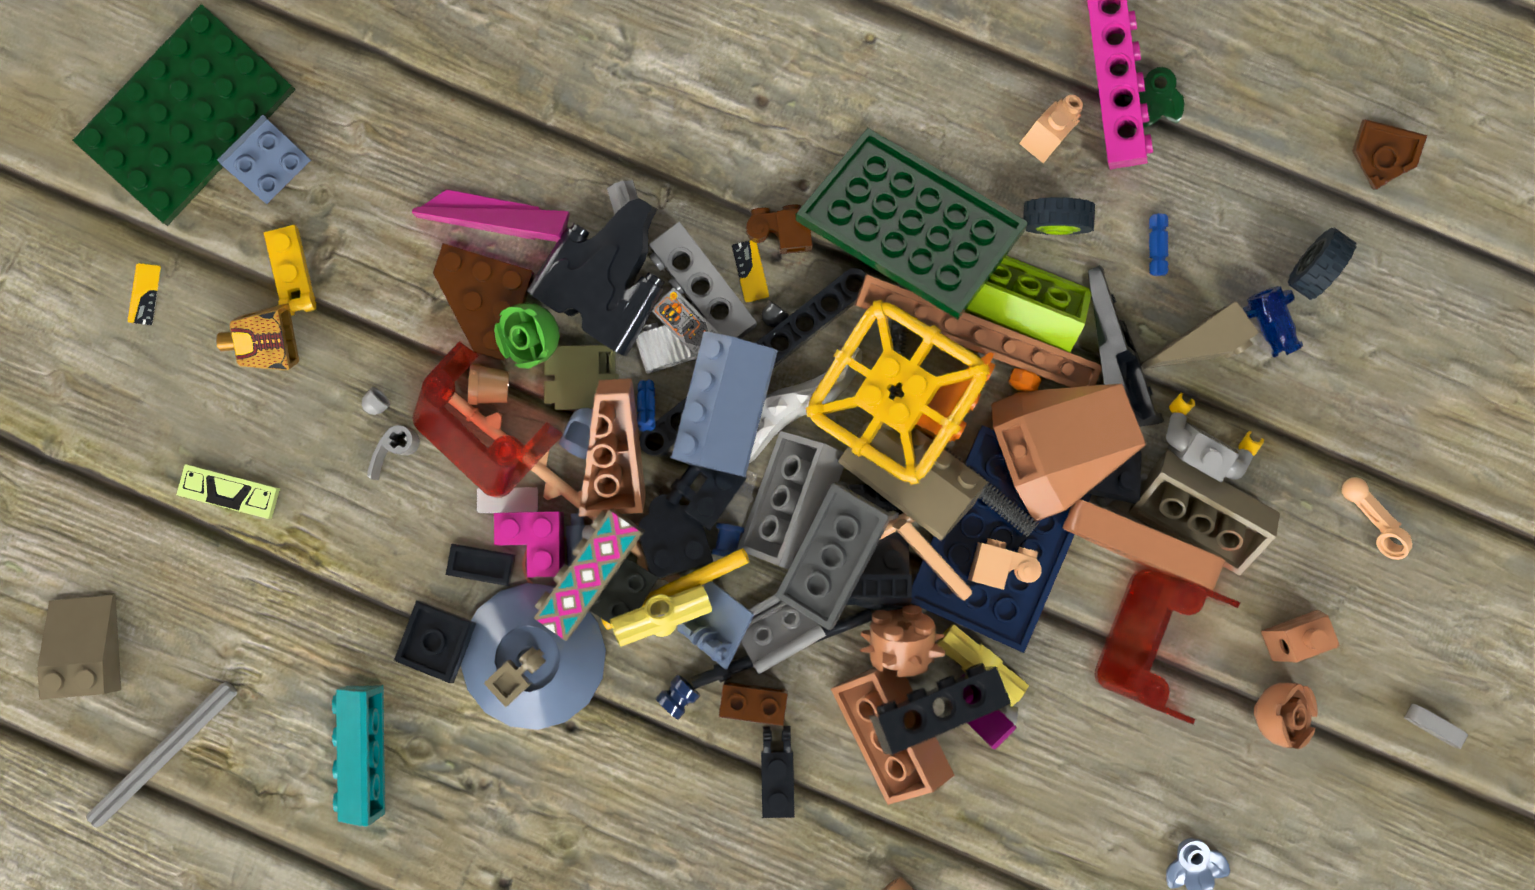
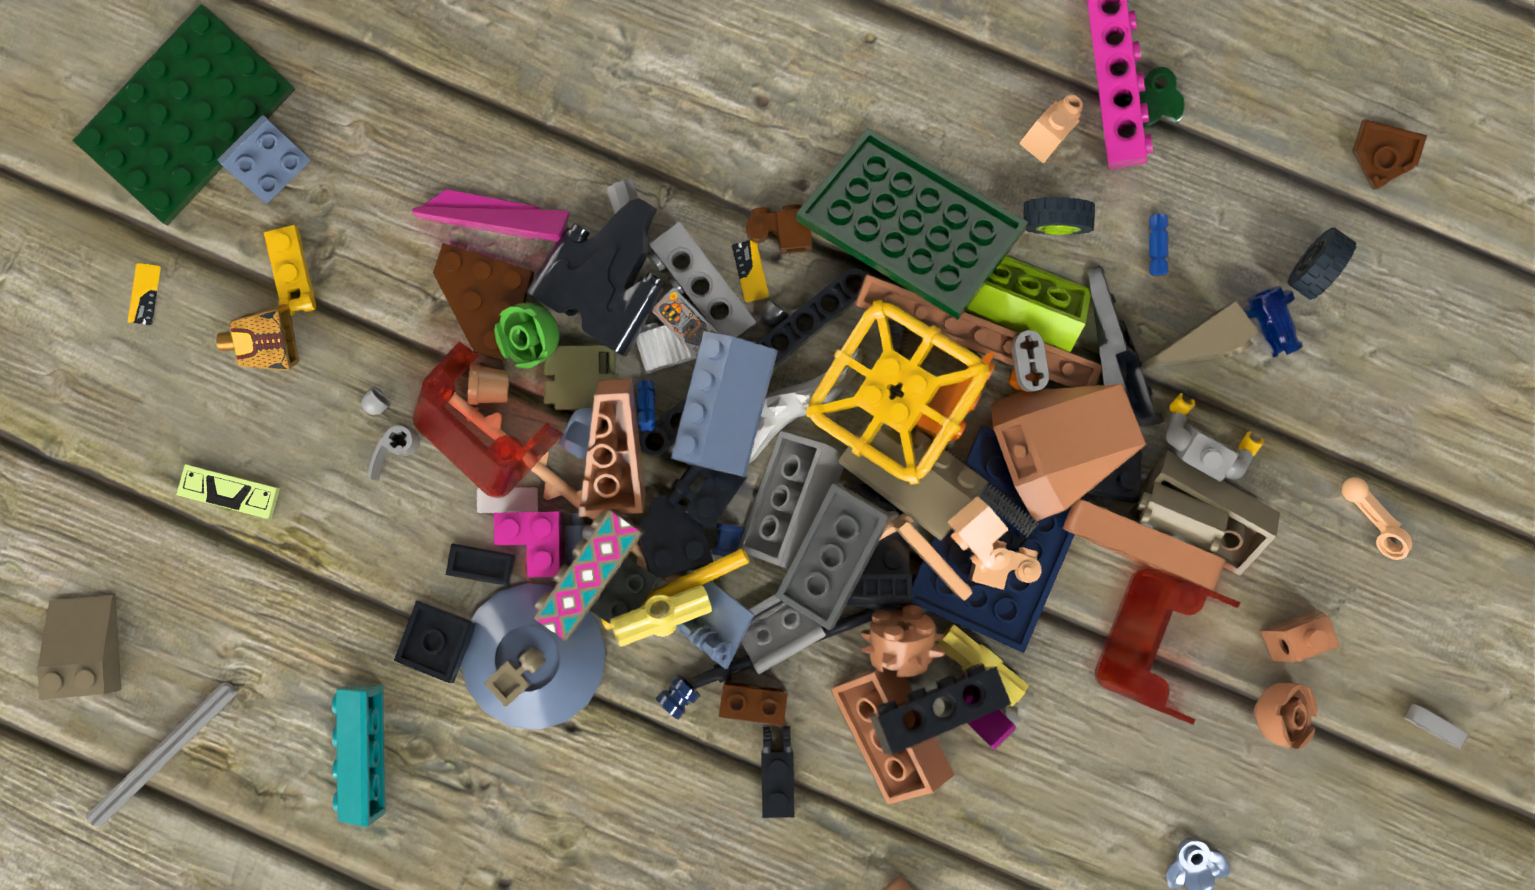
none -> light nougat brick [947,496,1010,573]
none -> light grey beam [1011,330,1049,392]
none -> dark tan brick [1136,482,1229,554]

